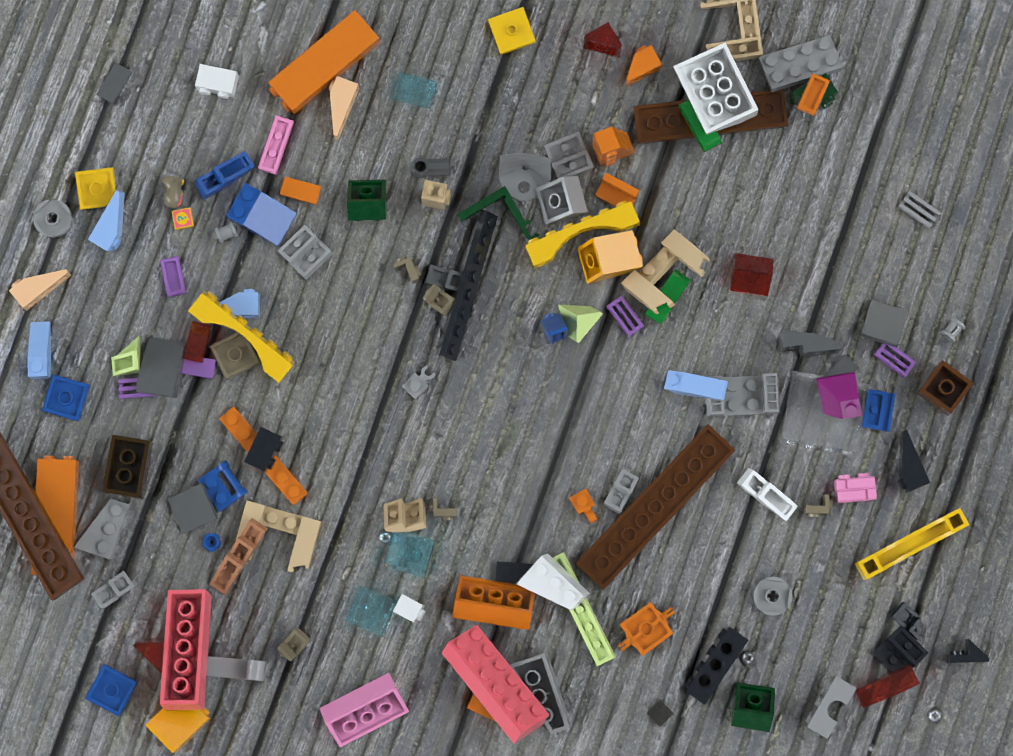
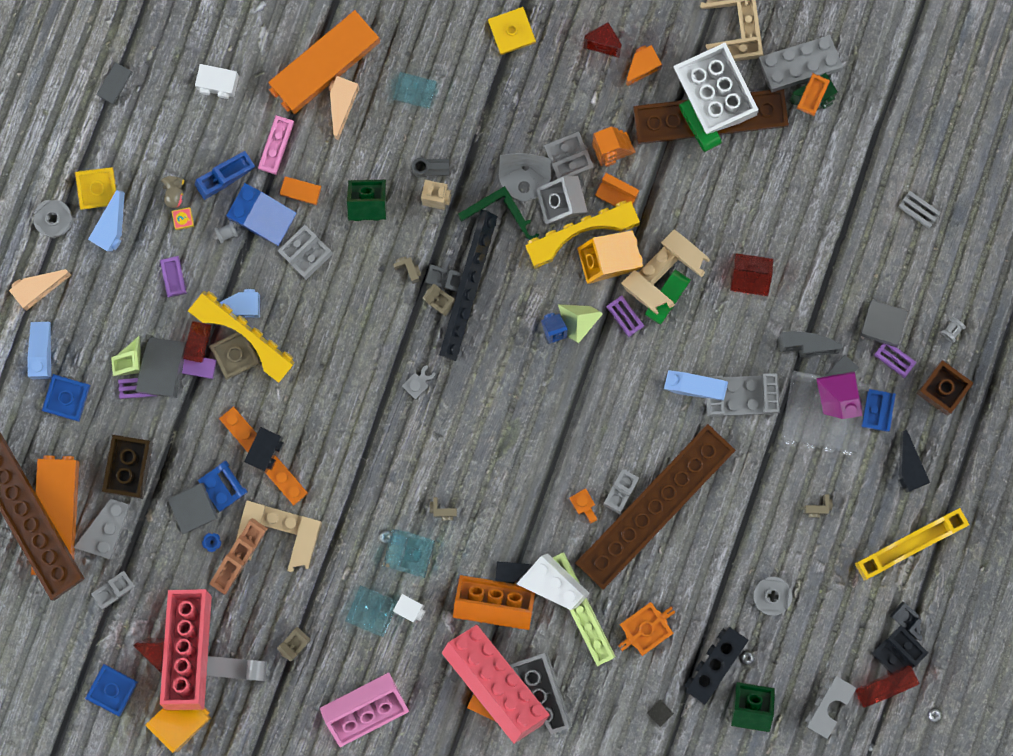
tan slope [384,498,426,532] -> none
white slope [737,468,798,521] -> none
bright pink brick [834,473,877,504] -> none
black slope [947,639,989,663] -> none

